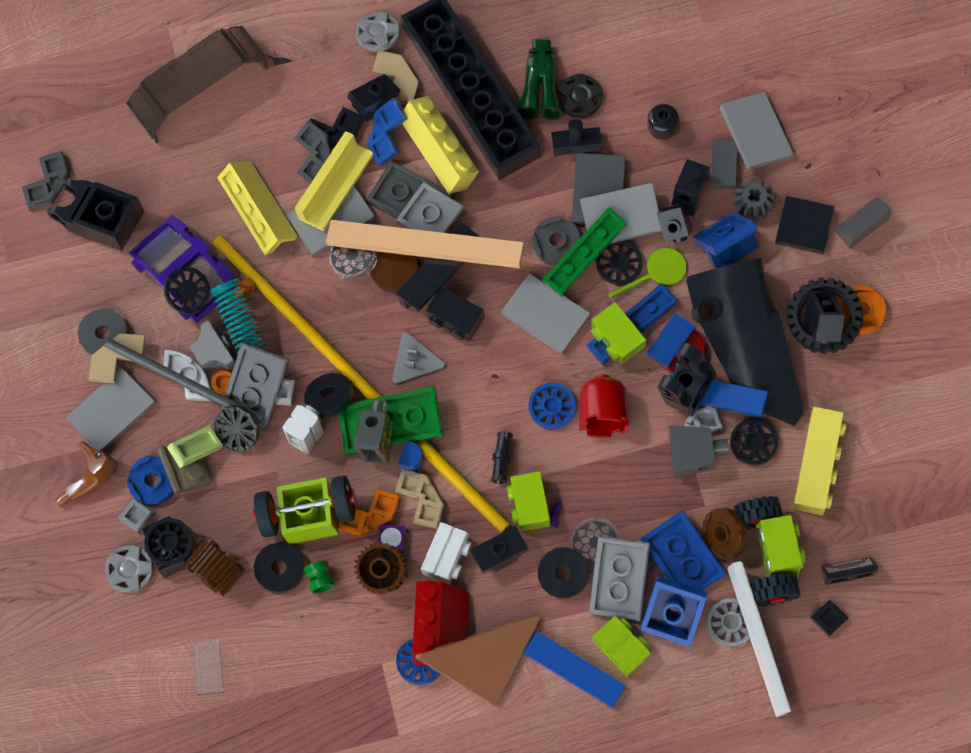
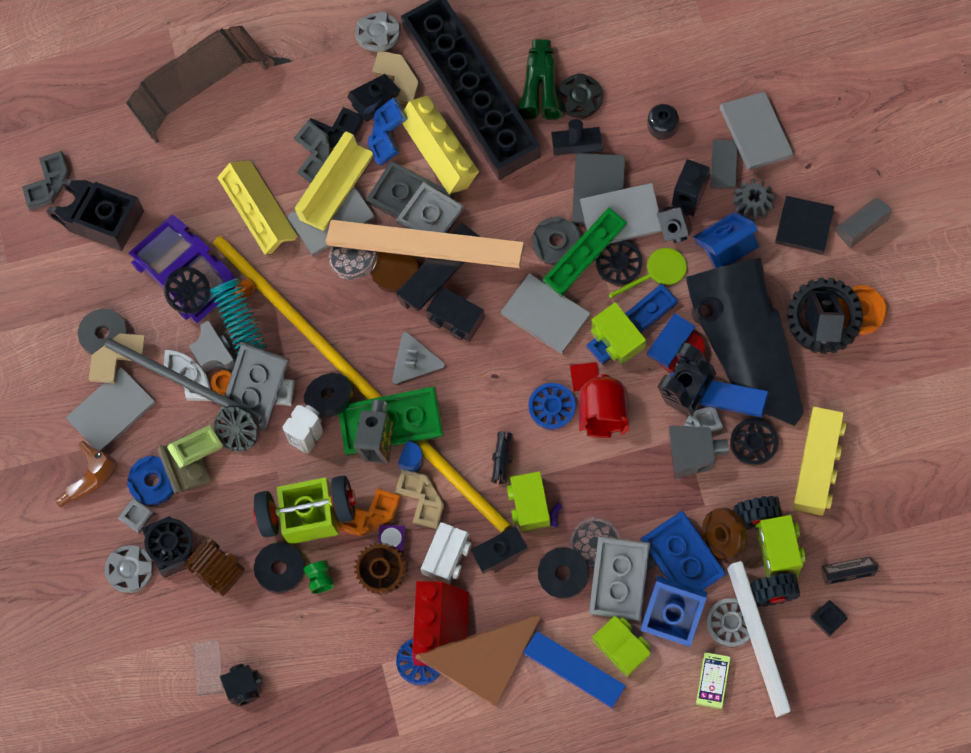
none -> black brick [220,664,263,707]
none -> red sticker [570,362,599,392]
none -> tile [696,652,730,709]

